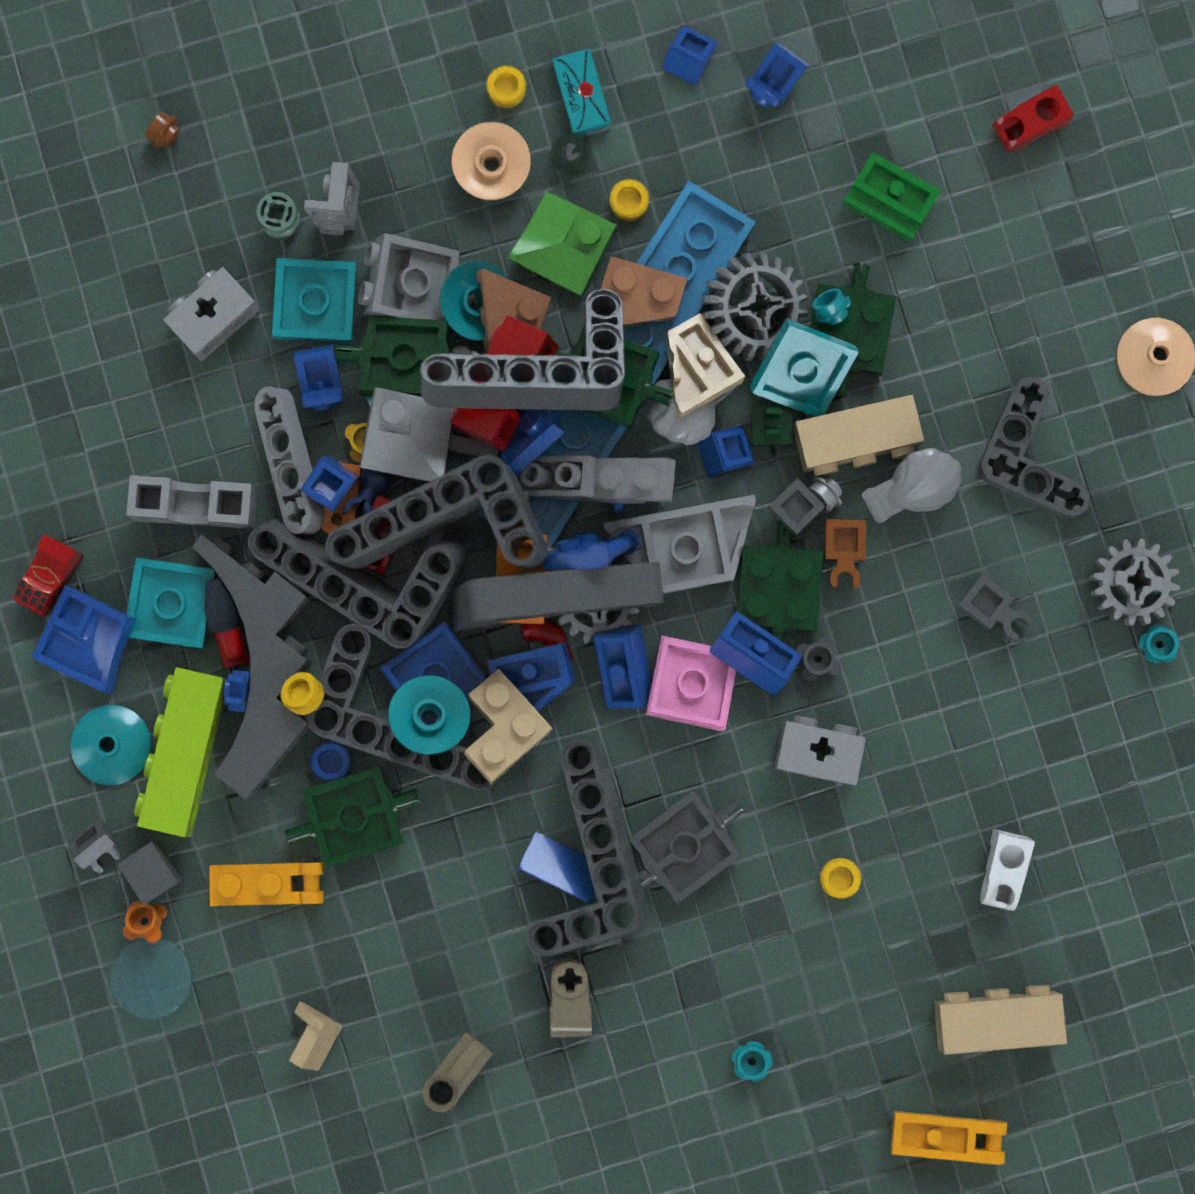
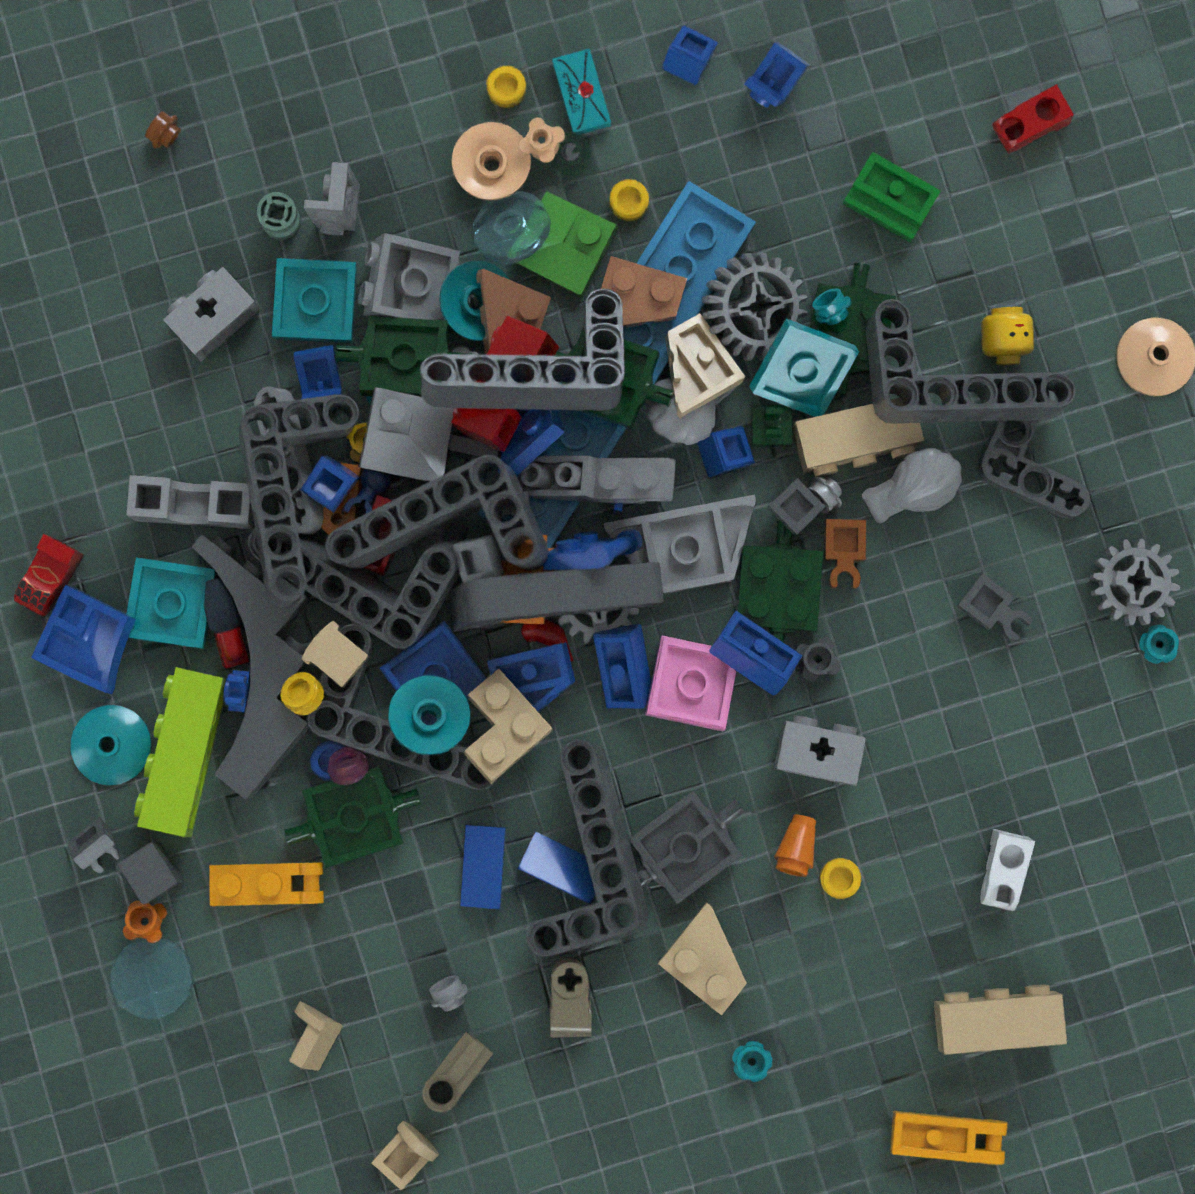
none -> dark grey beam [239,394,359,608]
none -> tan tile [302,621,369,688]
none -> clear pink plate [328,747,369,785]
none -> tan tile [372,1121,439,1191]
none -> light grey plate [429,975,468,1012]
none -> dark grey tile [452,534,506,583]
none -> blue slope [460,825,506,909]
none -> clear light blue tile [473,191,551,264]
none -> light nougat plate [519,118,565,163]
none -> tan wing [658,902,747,1016]
none -> orange cone [774,814,817,877]
none -> dark grey beam [865,299,1076,424]
none -> yellow head [981,307,1034,365]

